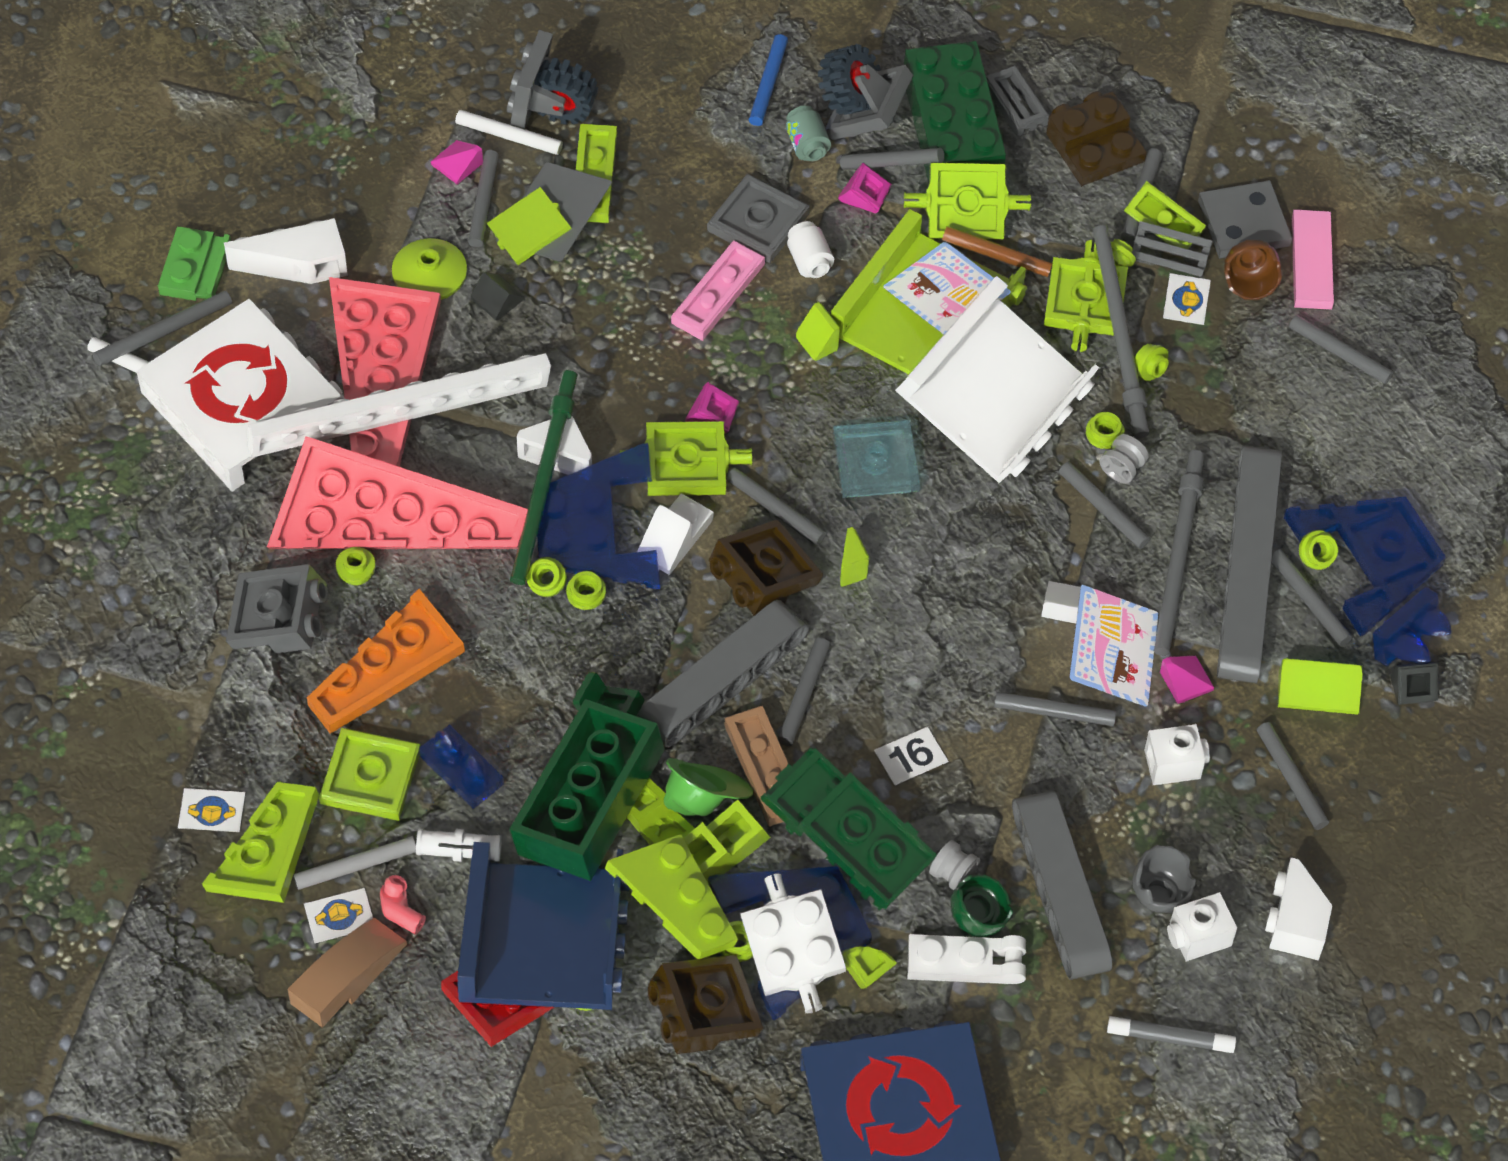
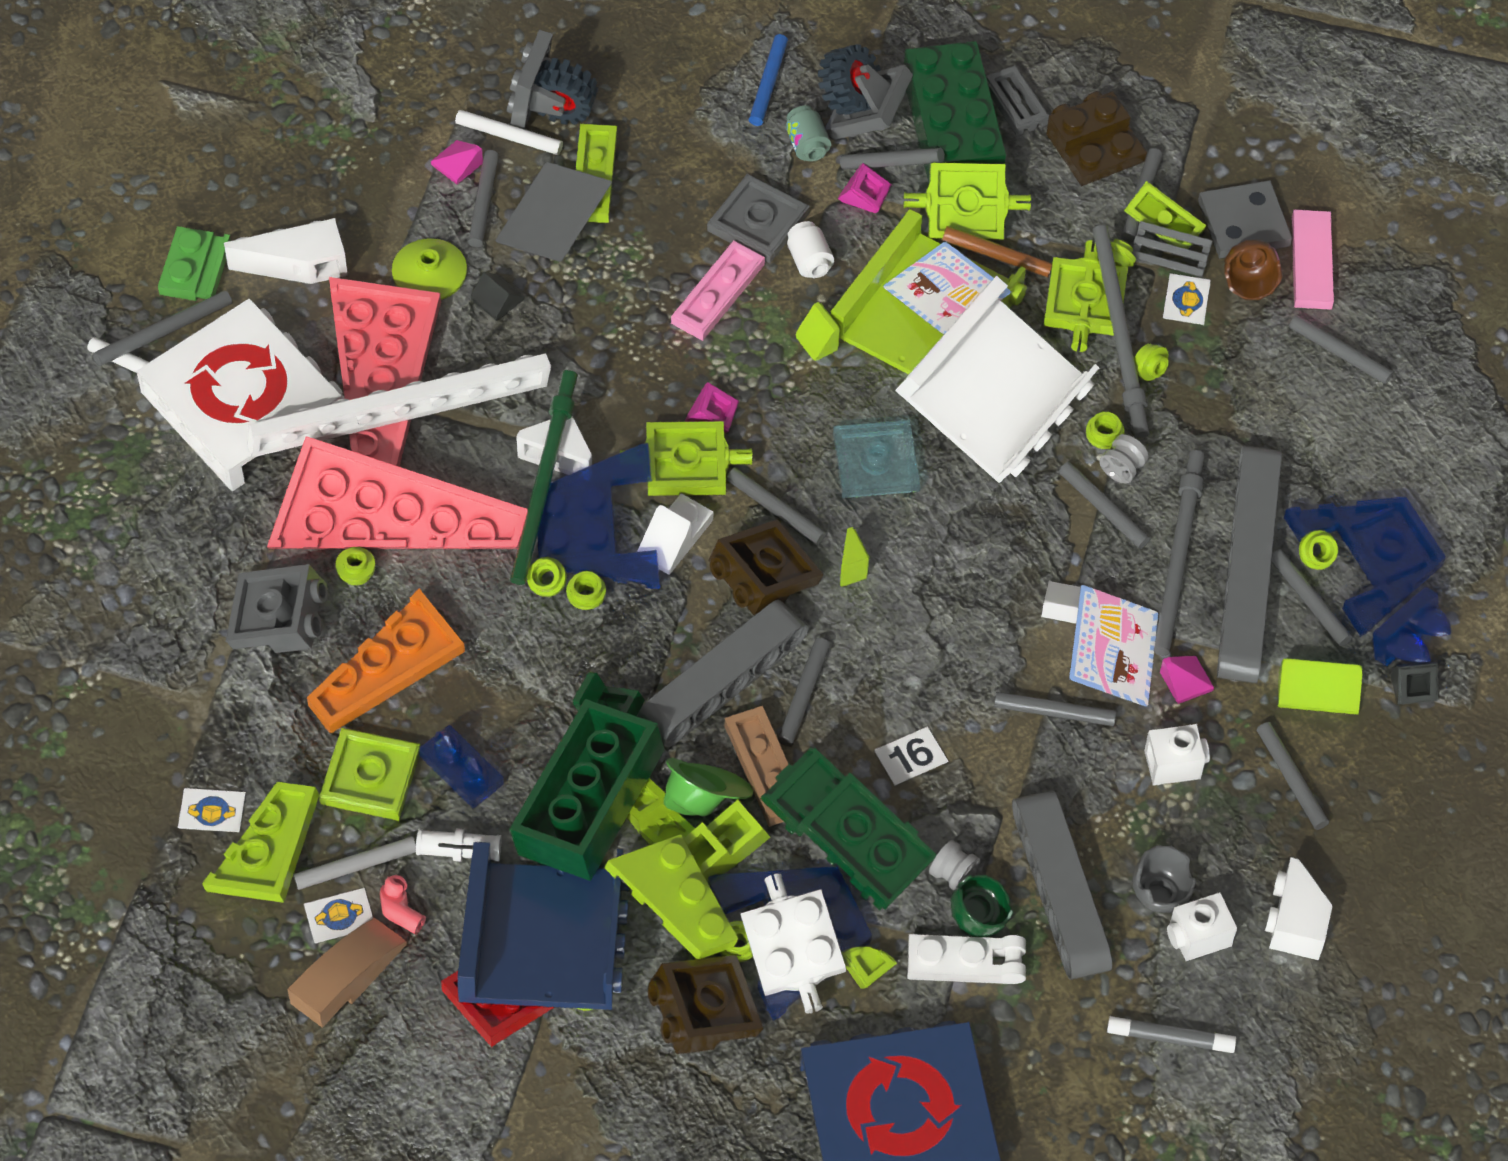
lime piece [487,187,571,266] -> none

